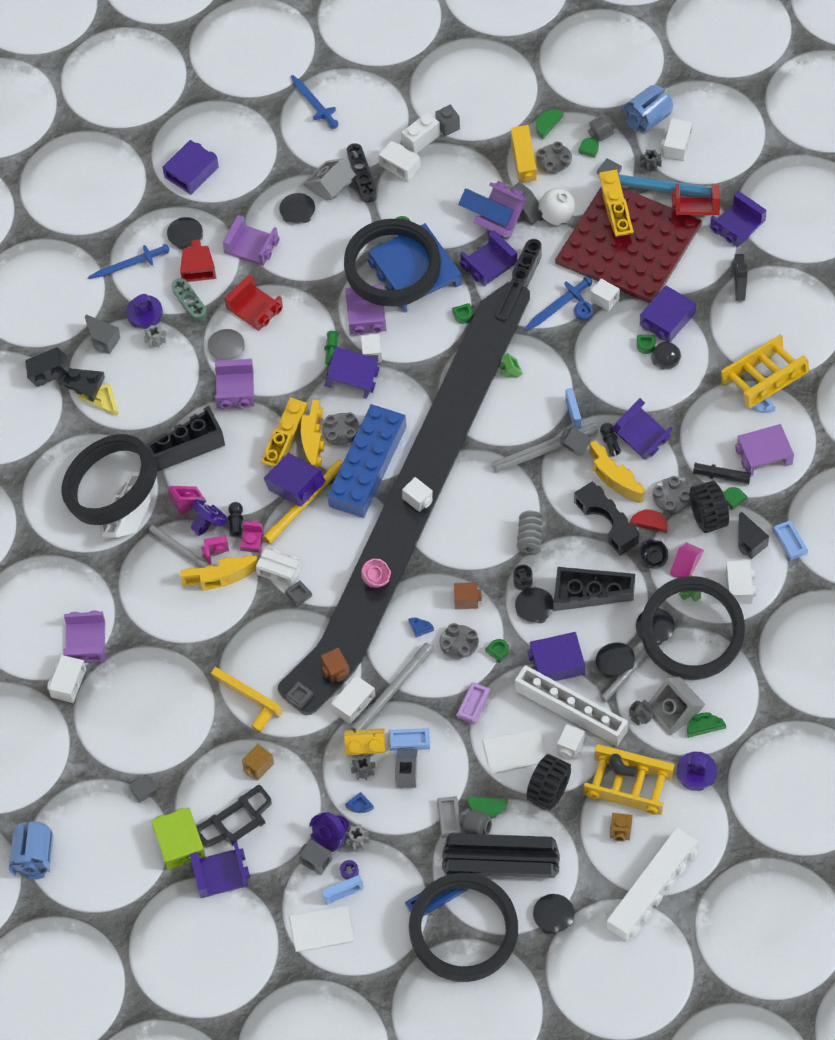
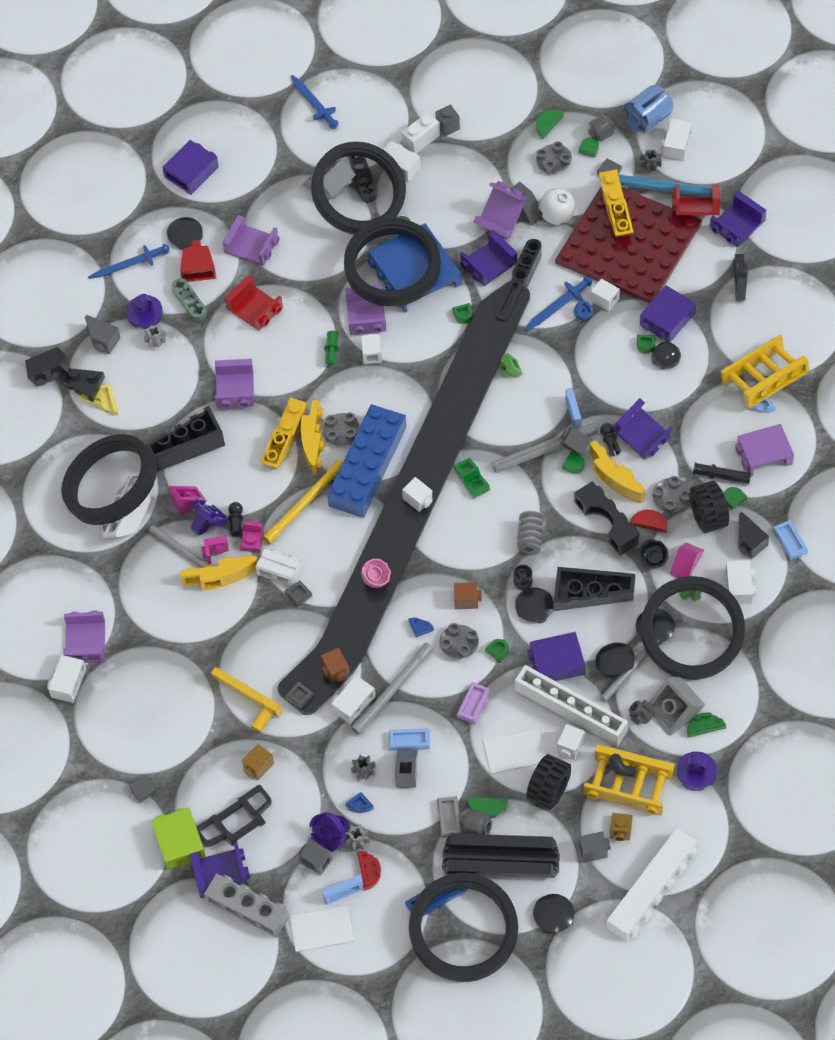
medium blue cylinder [9,821,53,879] -> none
flat silver dish [208,329,245,360] -> none
dark purple brick [263,453,326,507] -> none
black dish [279,193,315,223] -> none
dark purple panel [324,346,380,399] -> none
dark purple bush [340,860,359,880] -> none
yellow brick [344,728,386,756] -> none
blue tile [458,188,514,227] -> none
yellow slope [511,125,537,183] -> none
none -> light grey brick [204,873,289,938]
none -> black tyre [311,141,406,234]
none -> red tile [357,851,381,891]
none -> green slope [454,457,490,498]
none -> green tile [562,451,584,474]
none -> dark grey brick [579,831,611,863]

